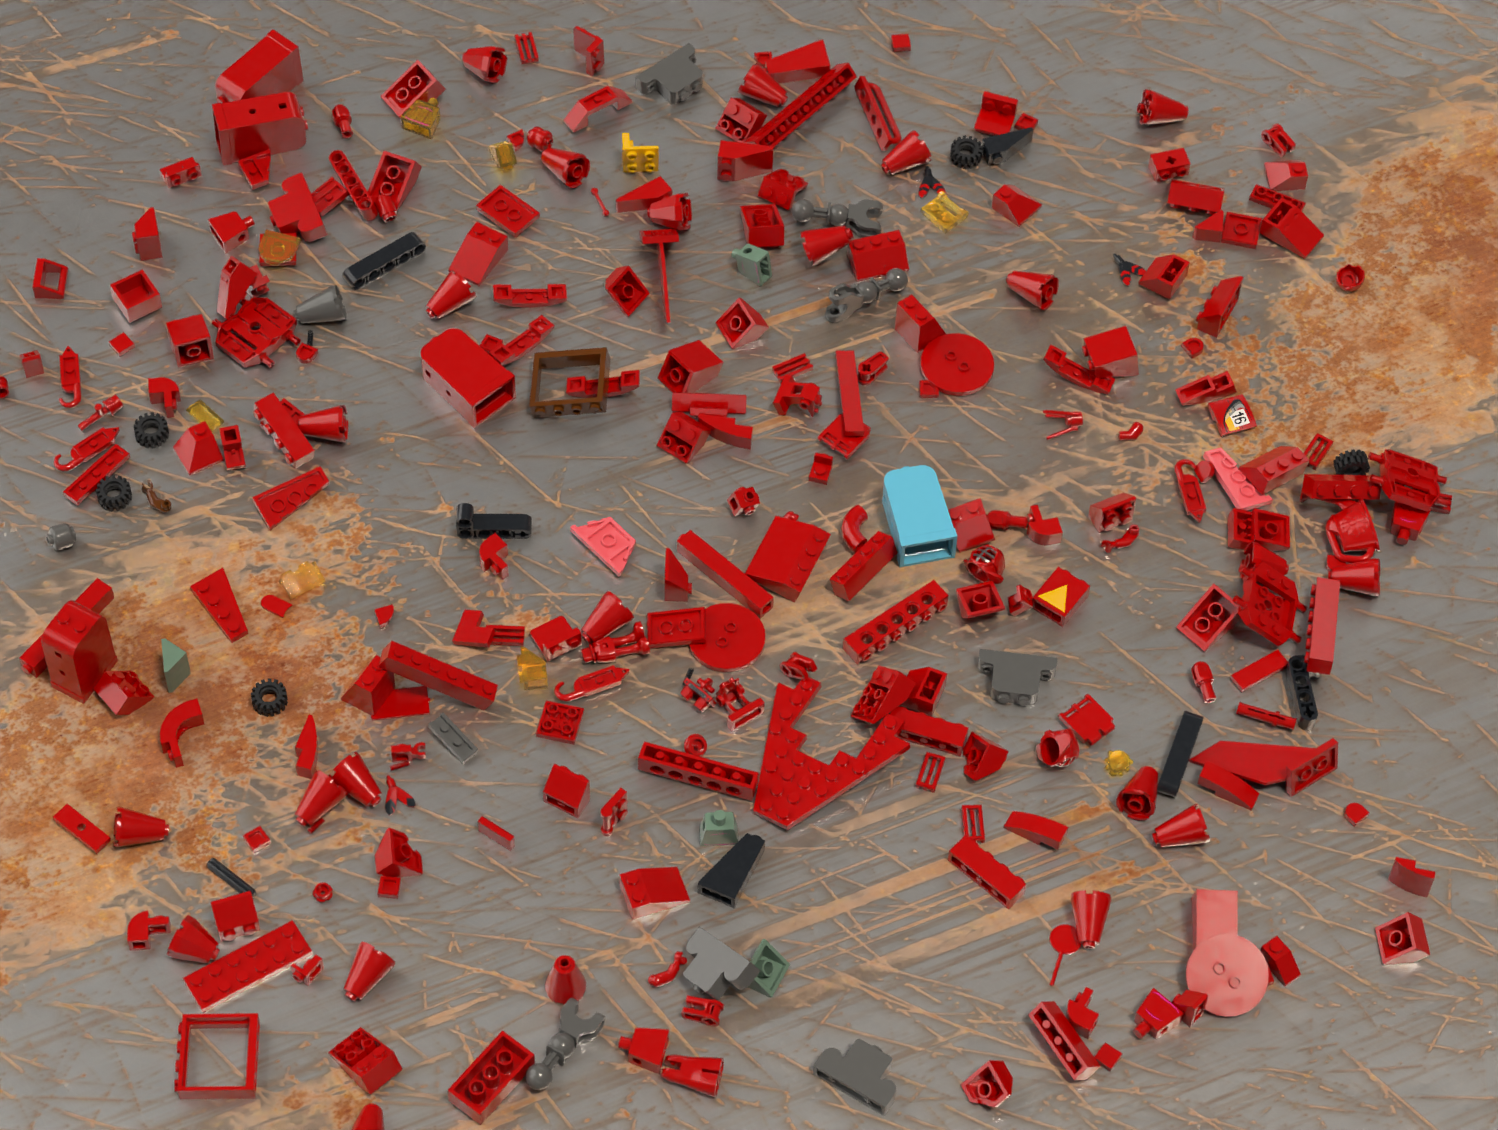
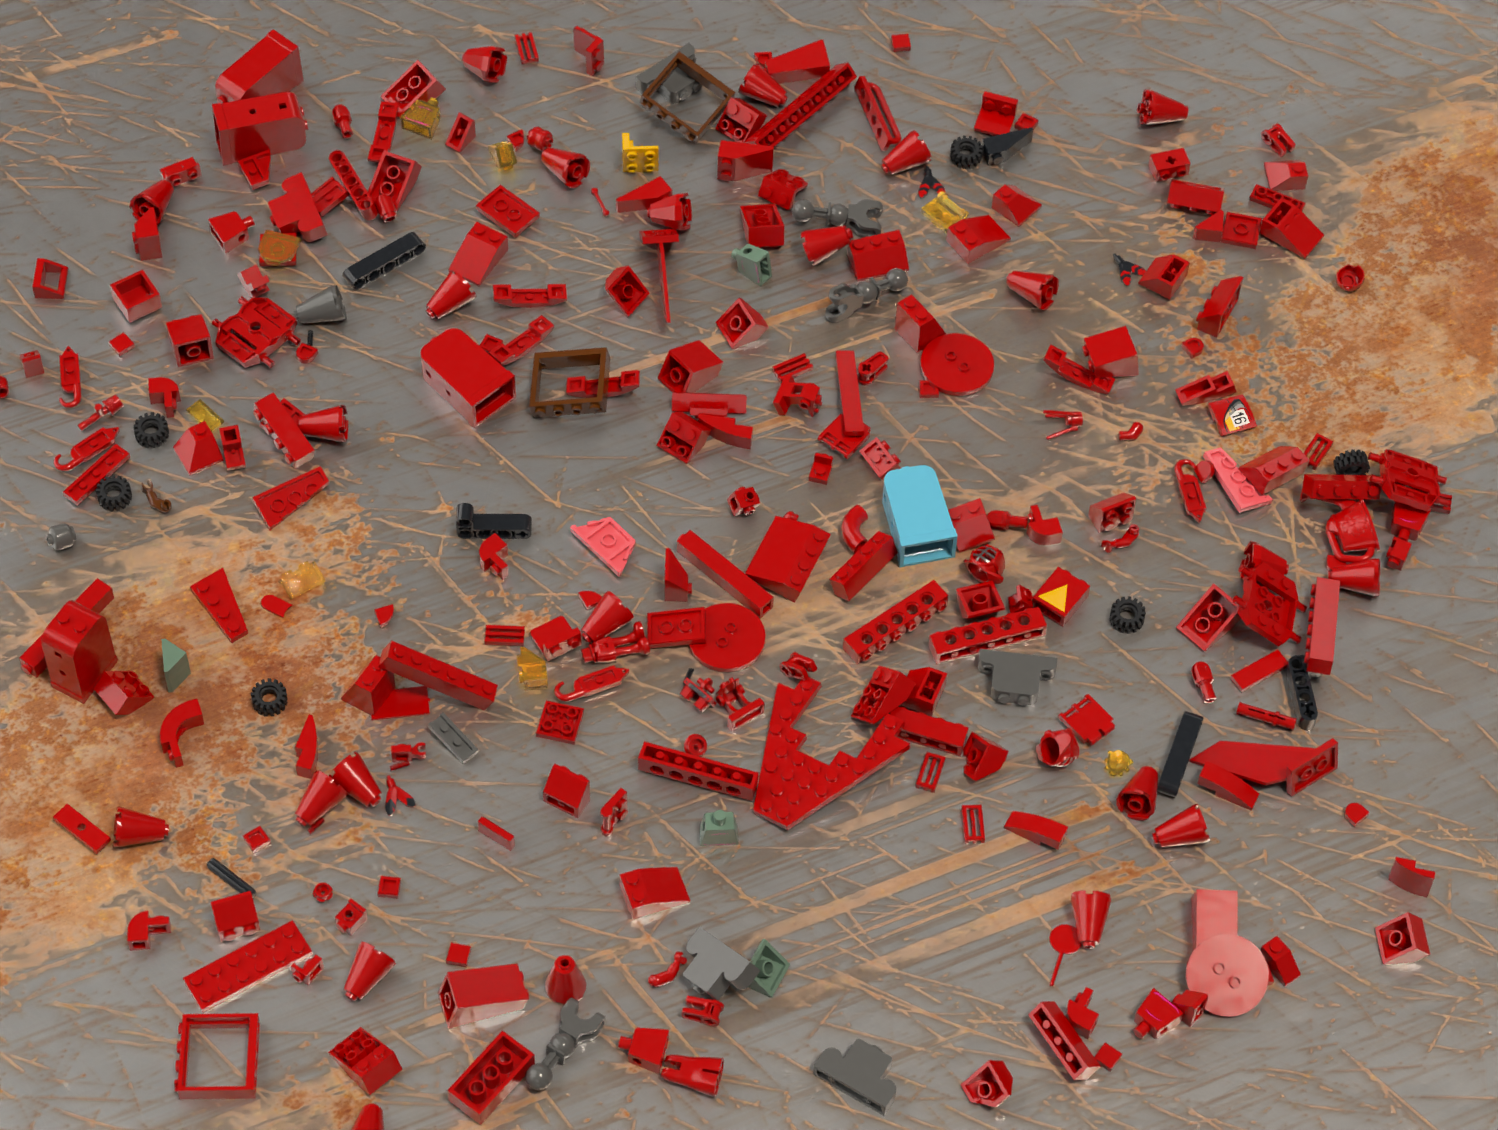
red cone [166,915,220,963] -> none
red slope [217,255,258,319] -> none
red slope [375,828,423,878] -> none
red tile [452,609,495,648] -> none
red slope [564,86,632,133] -> none
black slope [698,833,765,909] -> none
red brick [948,835,1026,909] -> none
red slope [1228,508,1290,551] -> none
none -> red cone [129,180,174,225]
none -> red brick [335,899,368,936]
none -> red slope [368,101,399,162]
none -> red slope [438,963,529,1029]
none -> red slope [445,112,476,152]
none -> red tile [446,943,471,967]
none -> red tile [578,591,602,610]
none -> reddish brown window [640,51,735,144]
none -> bracket [860,437,901,480]
none -> red brick [928,607,1047,664]
none -> red slope [946,215,1011,264]
none -> black tyre [1109,596,1146,634]
none -> red brick [1386,536,1412,571]

